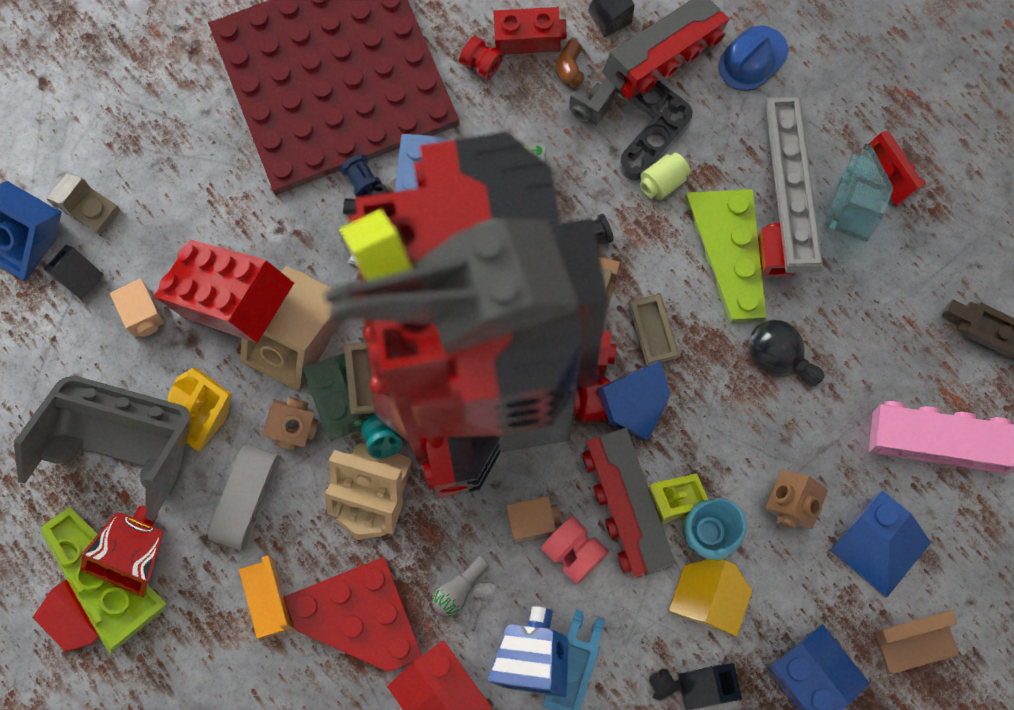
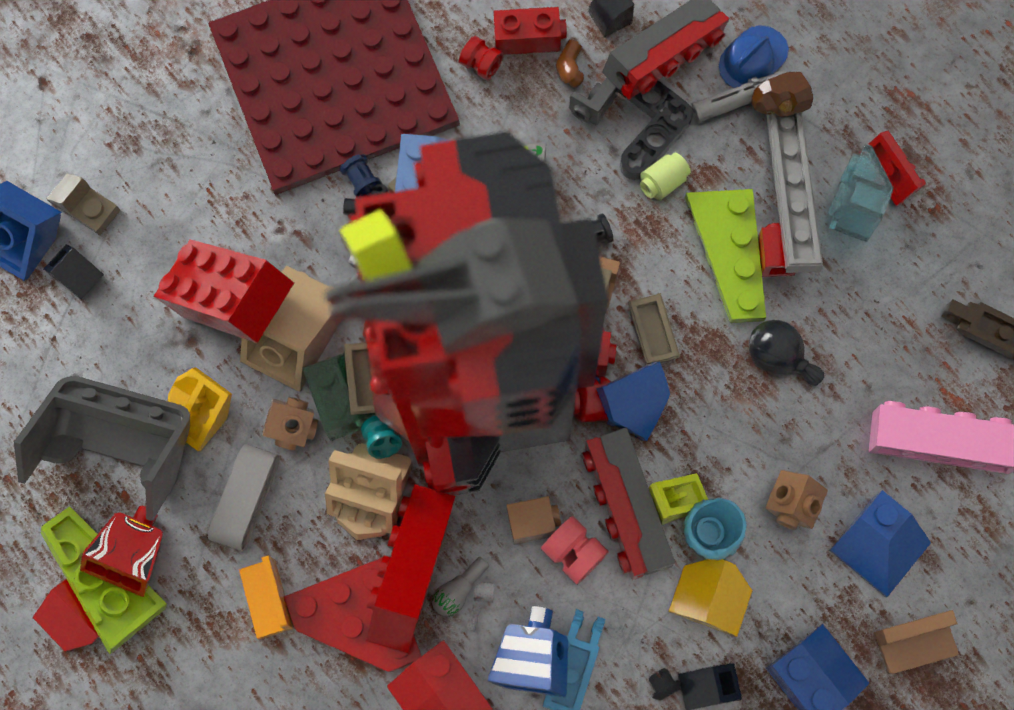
light nougat brick [110,278,166,338] -> none
none -> red wedge [366,484,456,653]
none -> light grey pin [691,69,787,123]
none -> reddish brown rock [751,72,814,117]

